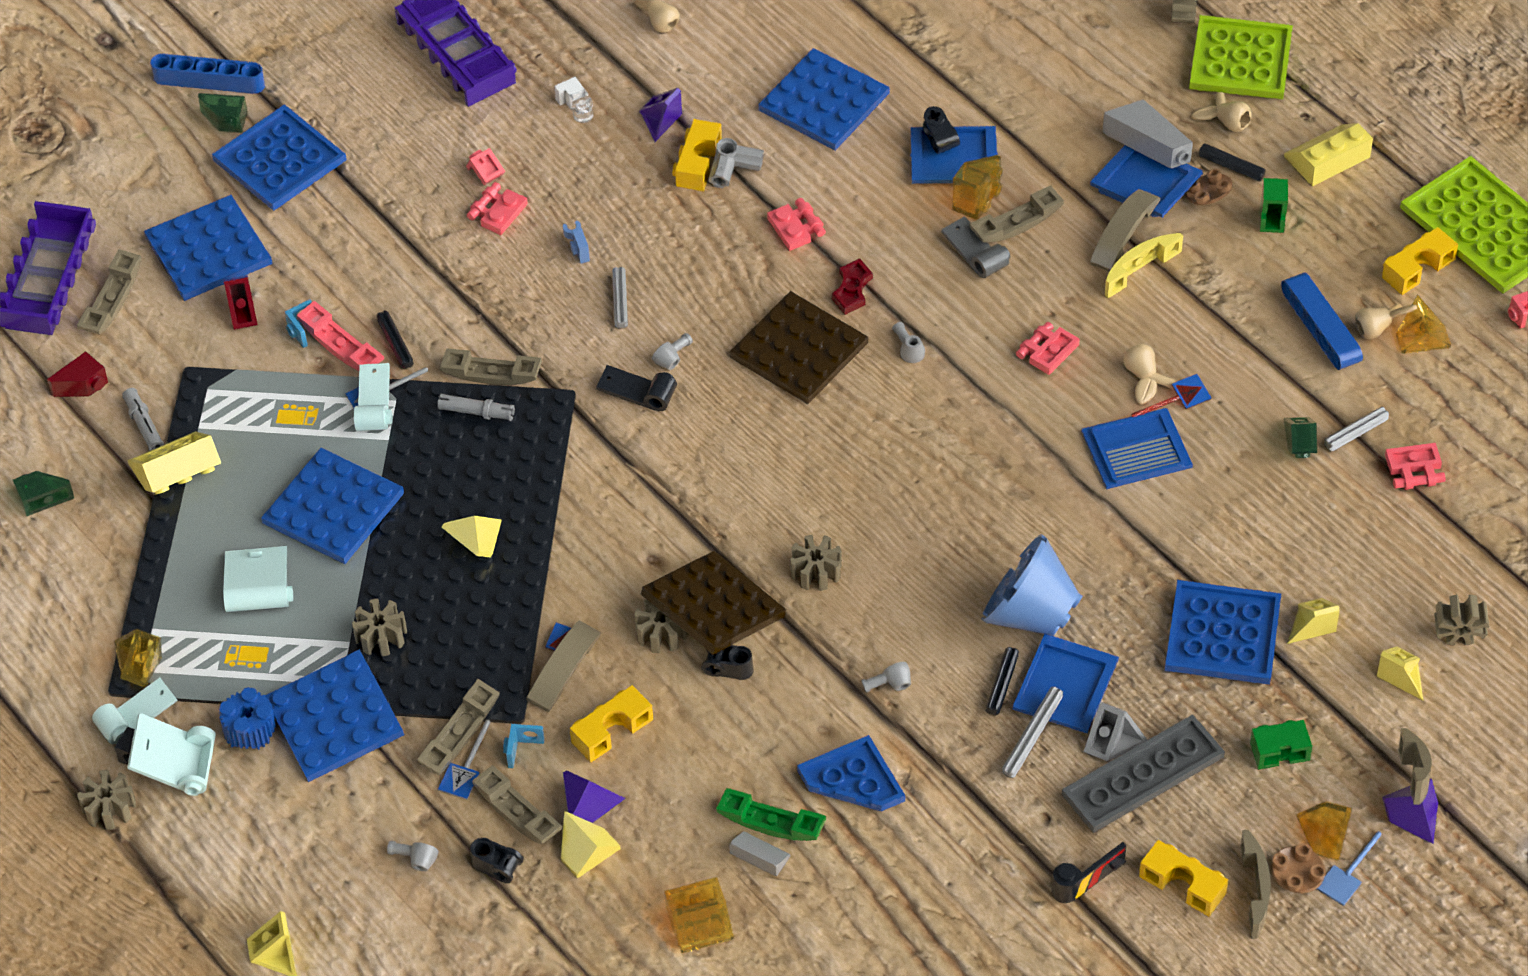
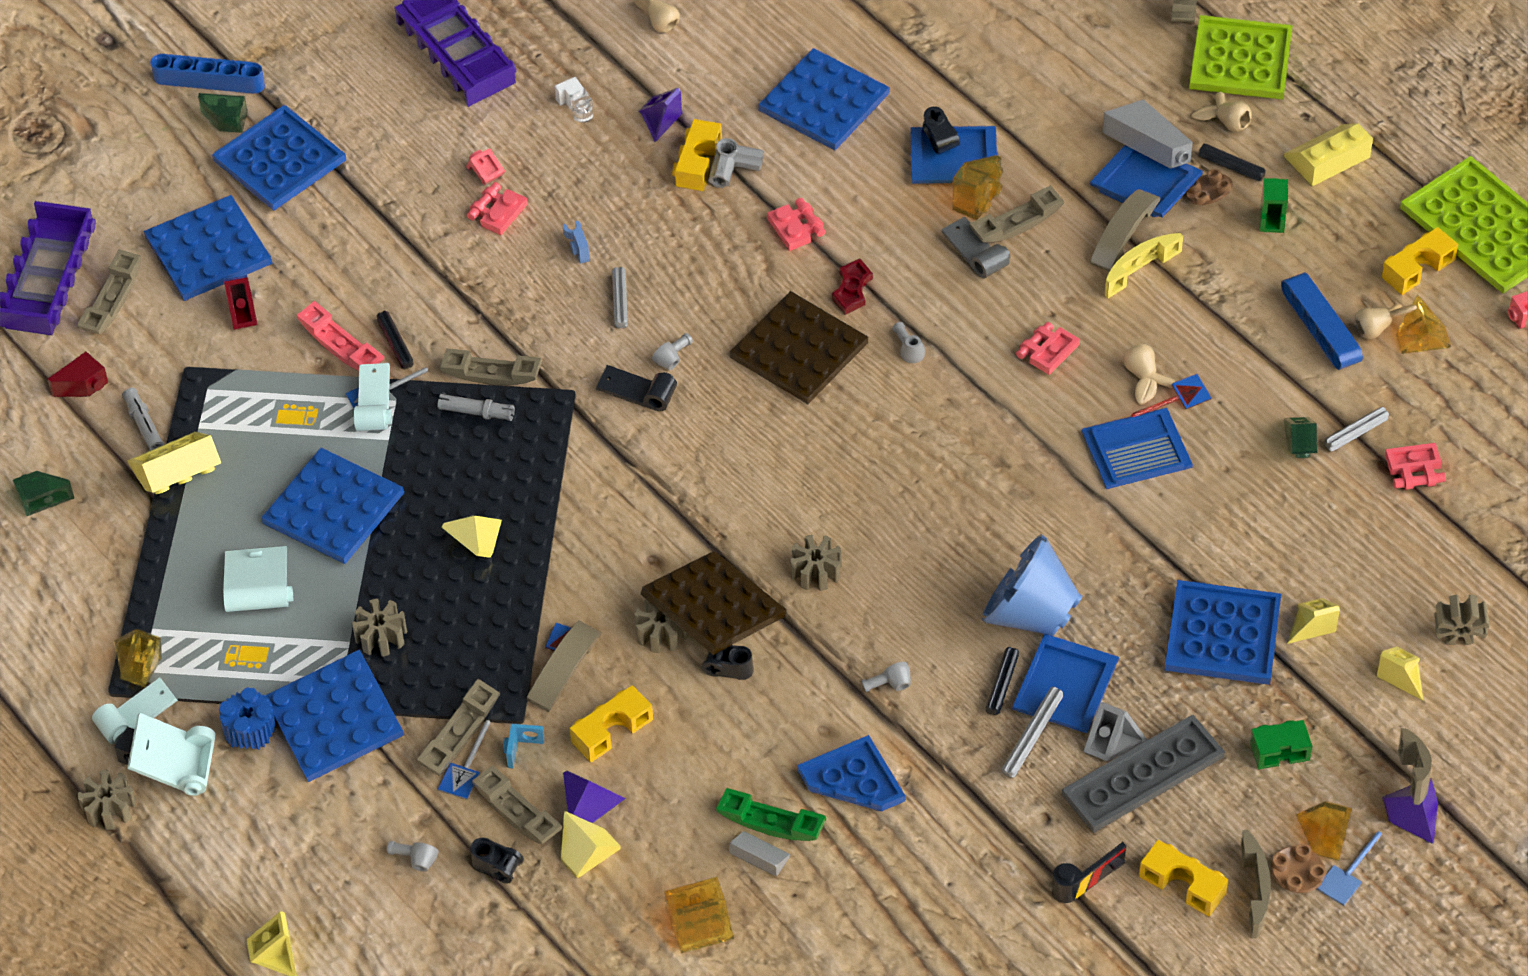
dark azure bracket [285,299,312,348] -> none

